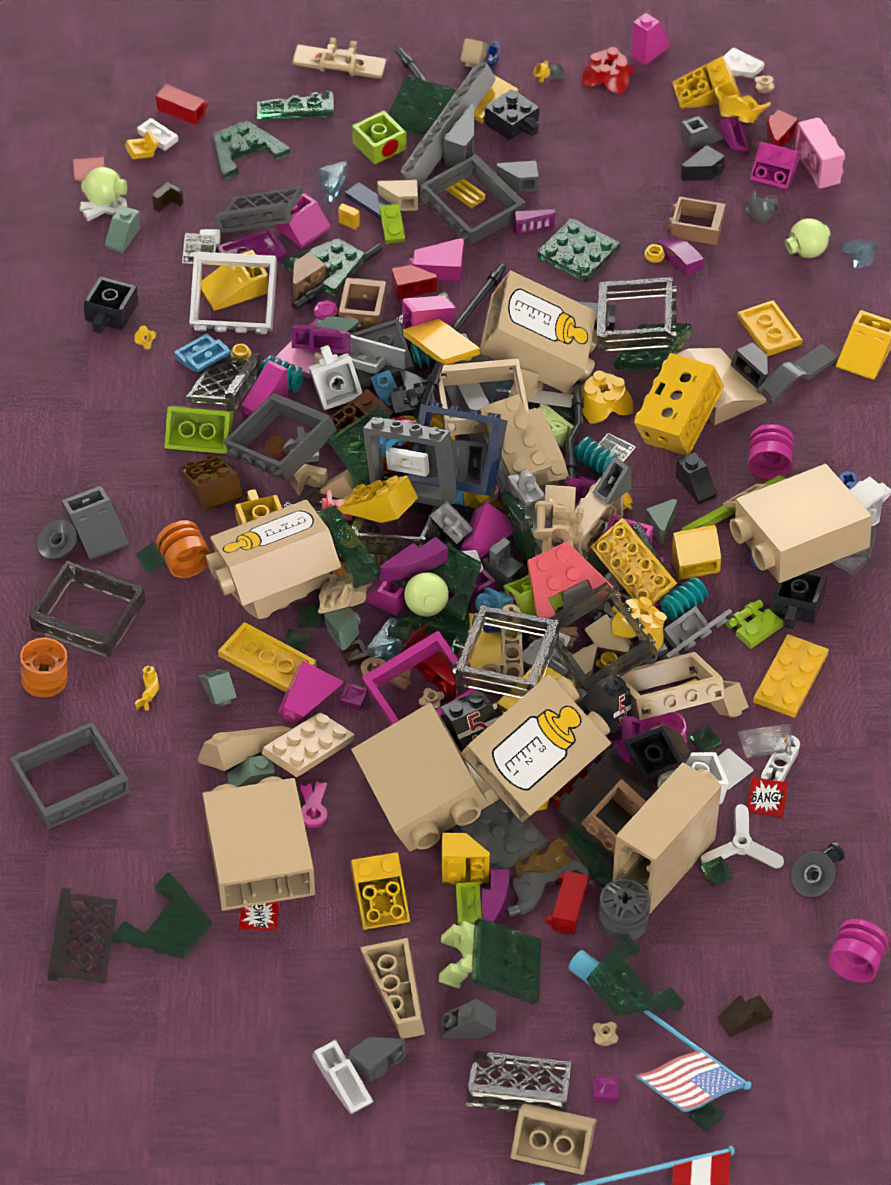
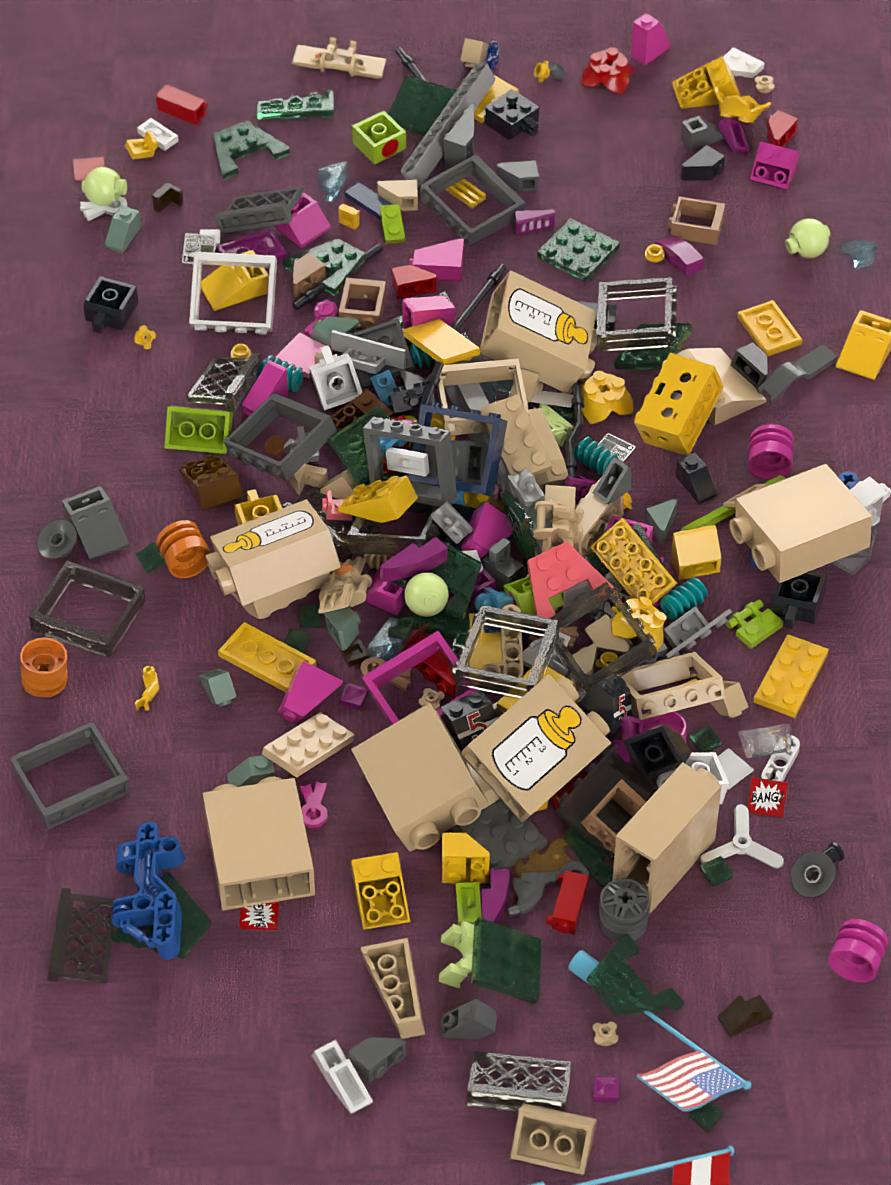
dark azure slope [174,333,231,372] -> none
tan wedge [198,726,292,771] -> none
magenta slope [292,325,351,354] -> none
clear green wing [318,506,380,589] -> none
dark grey helmet [745,191,779,224] -> none
bright pink brick [795,117,845,189] -> none
none -> blue beam [111,822,185,960]

